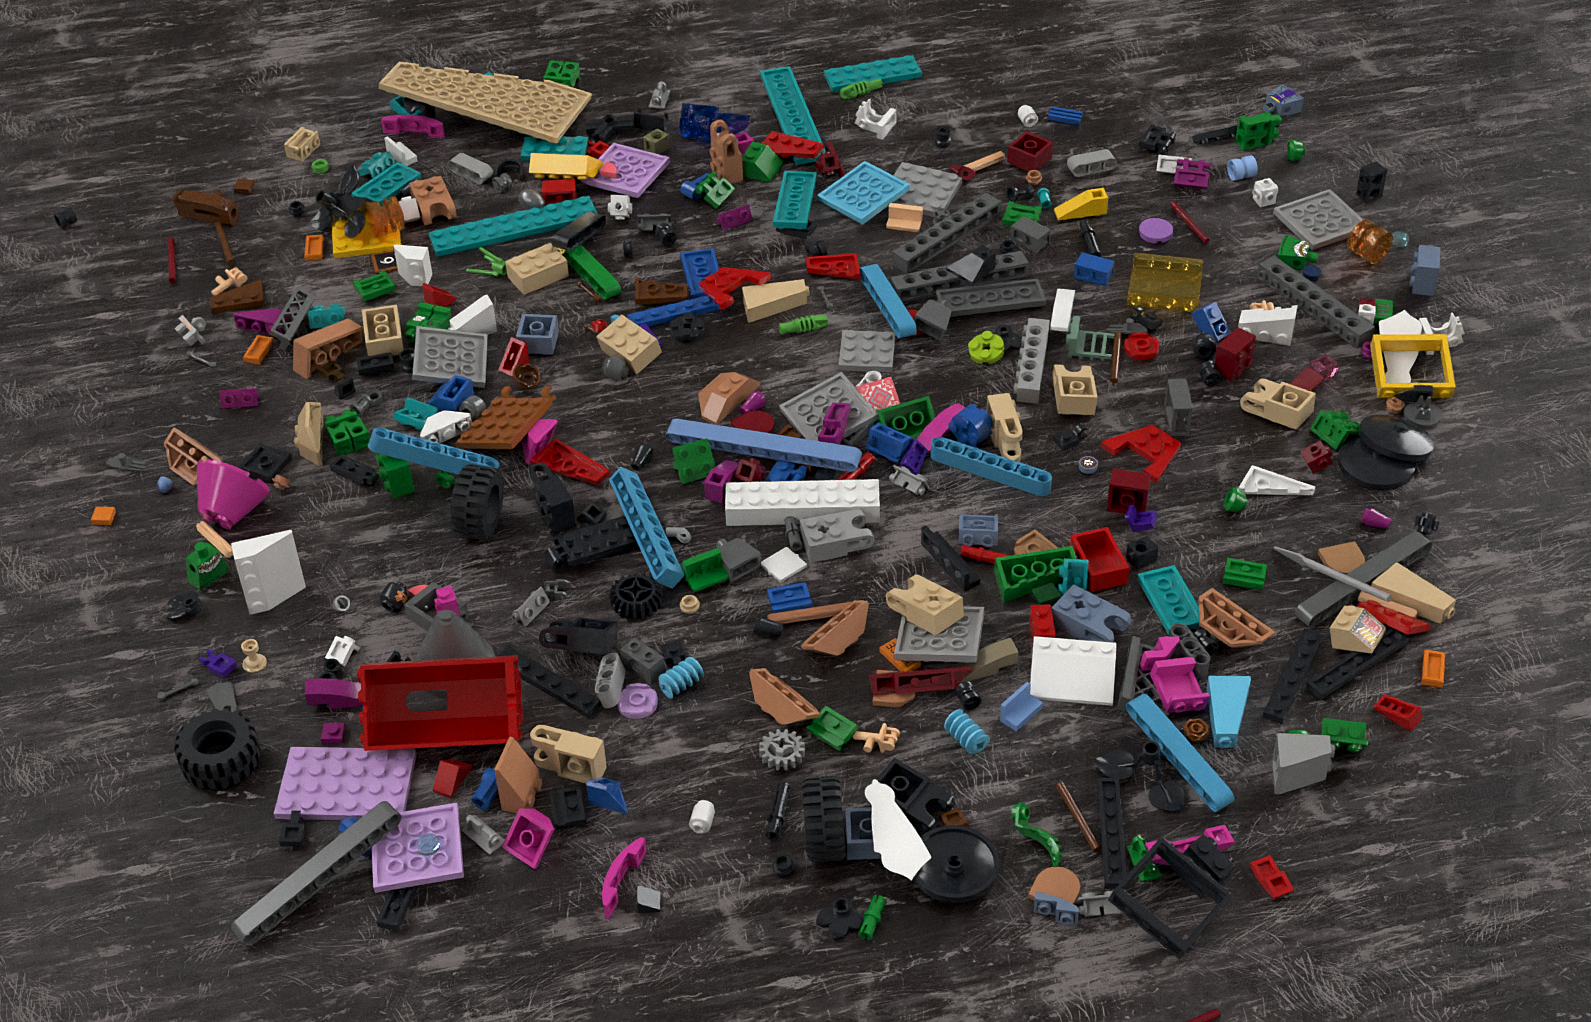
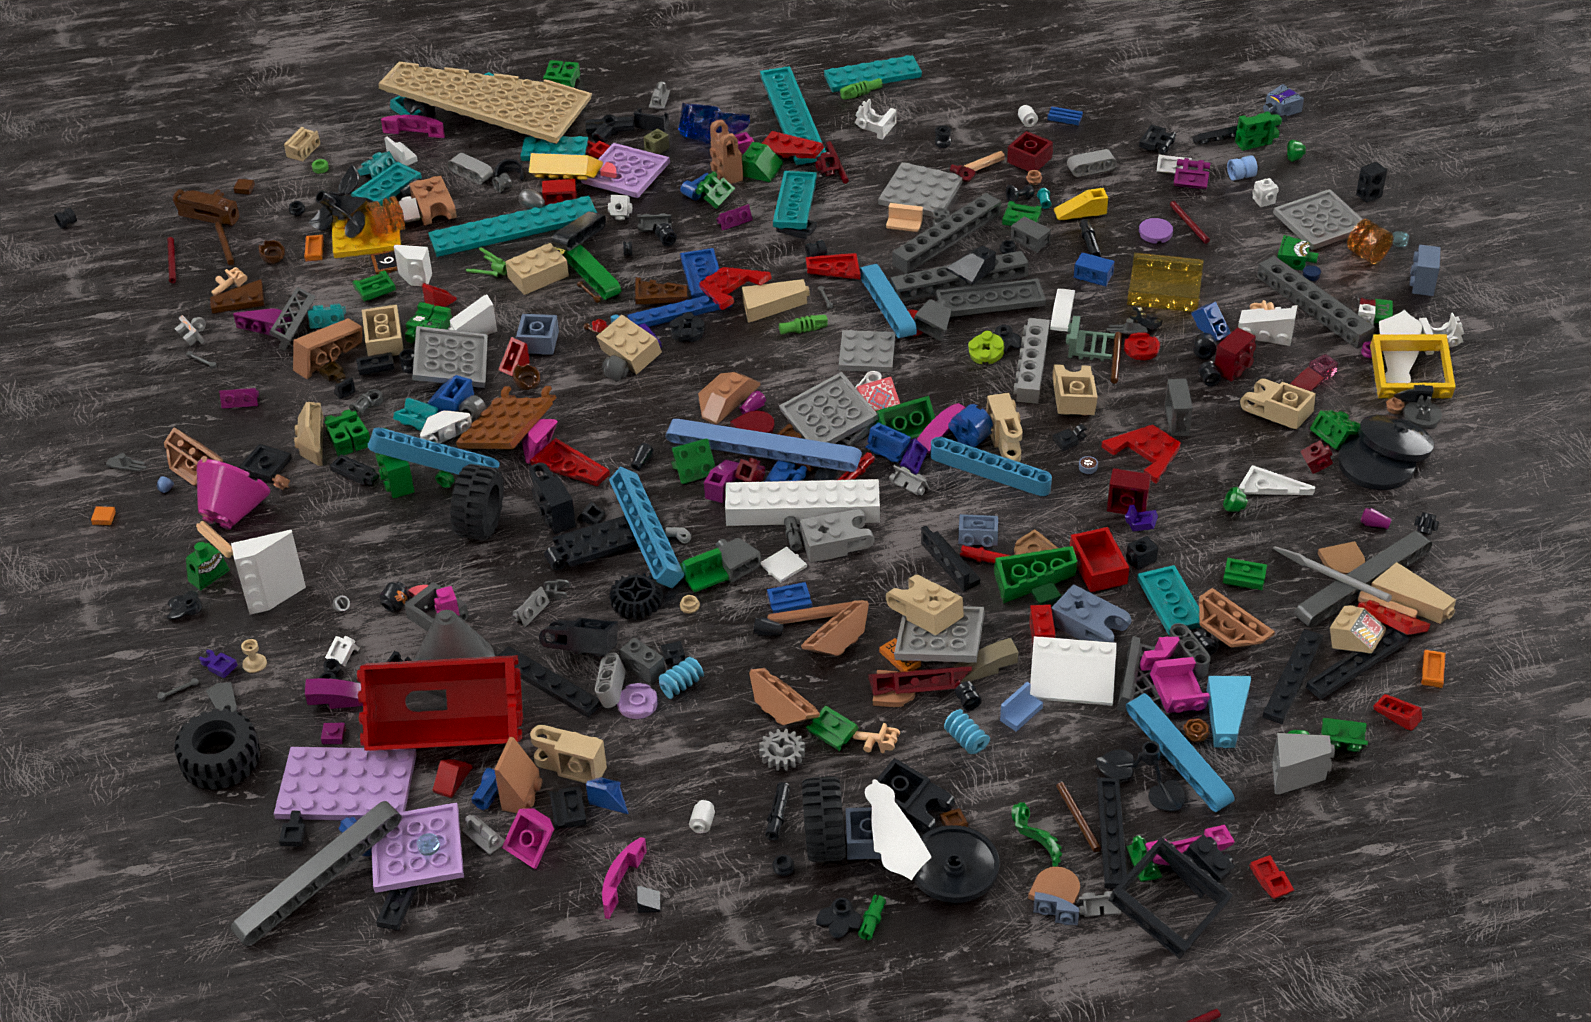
orange tile [243,335,274,365] -> none
medium azure plate [817,161,910,225] -> none
magenta slope [818,402,851,445] -> none
teal bracket [1058,558,1088,596] -> none
none -> reddish brown hair [258,240,285,264]

